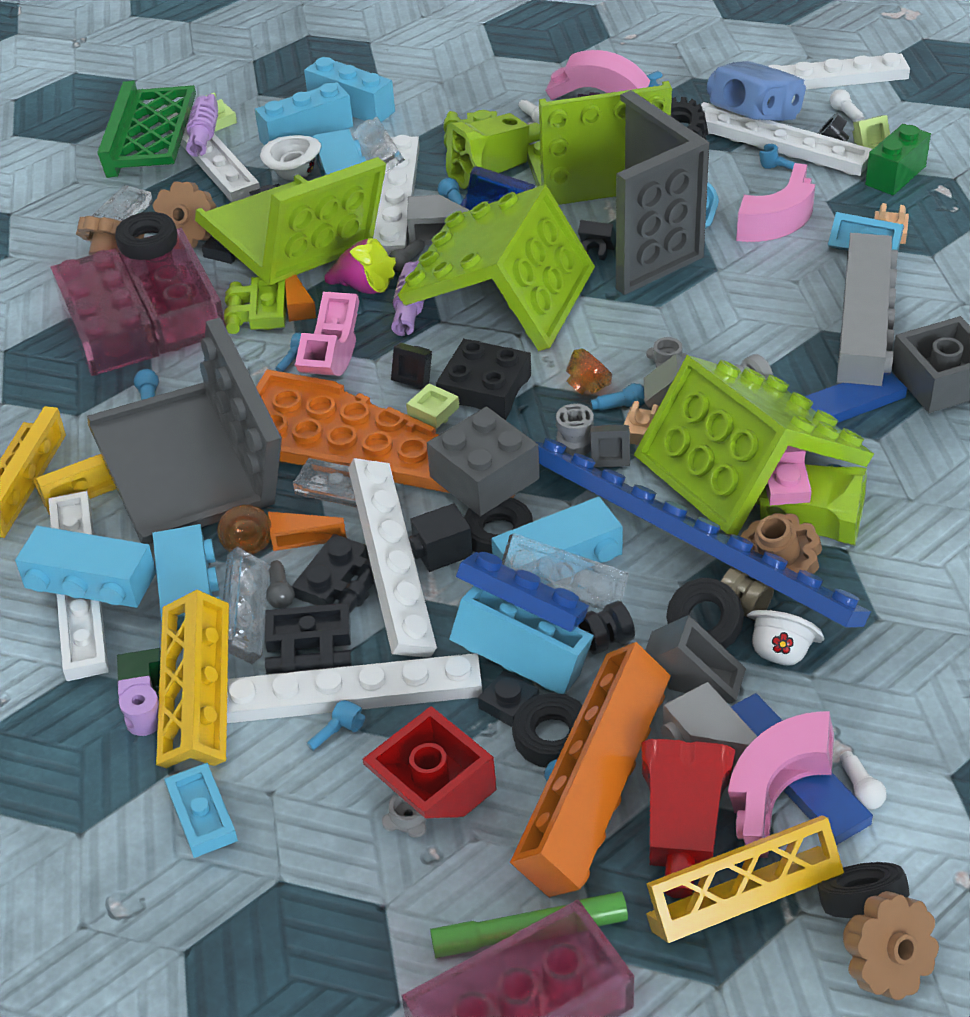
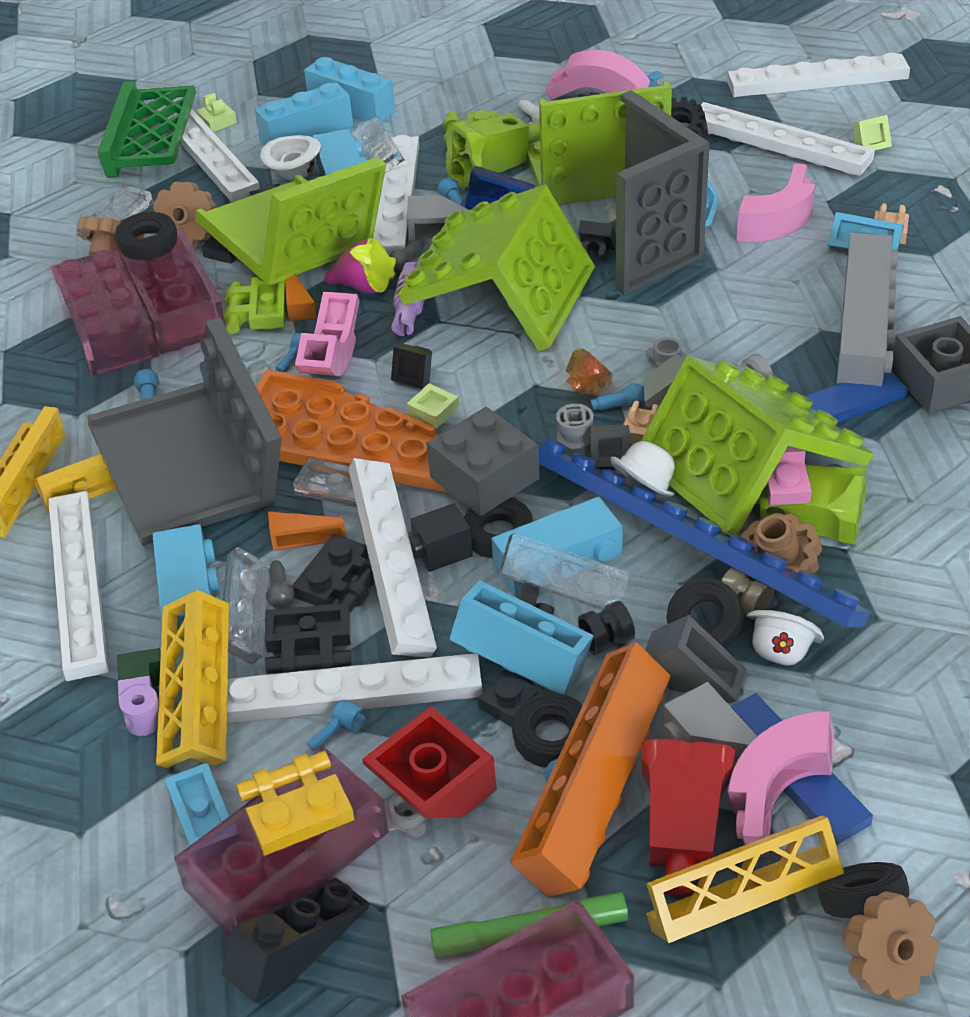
medium azure brick [15,526,156,608] -> none
lavender hinge [186,94,218,157] -> none
clear orange cone [217,504,272,556] -> none
black brick [436,338,531,420] -> none
blue plate [456,552,590,632] -> none
medium blue piece [707,61,806,121] -> none
dark azure hand [759,144,795,170] -> none
black tile [817,113,850,142] -> none
white piece [830,89,865,122] -> none
white piece [840,751,887,810] -> none
green brick [865,124,931,196] -> none
none -> clear pink brick [174,746,389,938]
none -> black slope [221,877,370,1003]
none -> yellow plate [236,751,355,856]
none -> white hat [611,441,675,497]

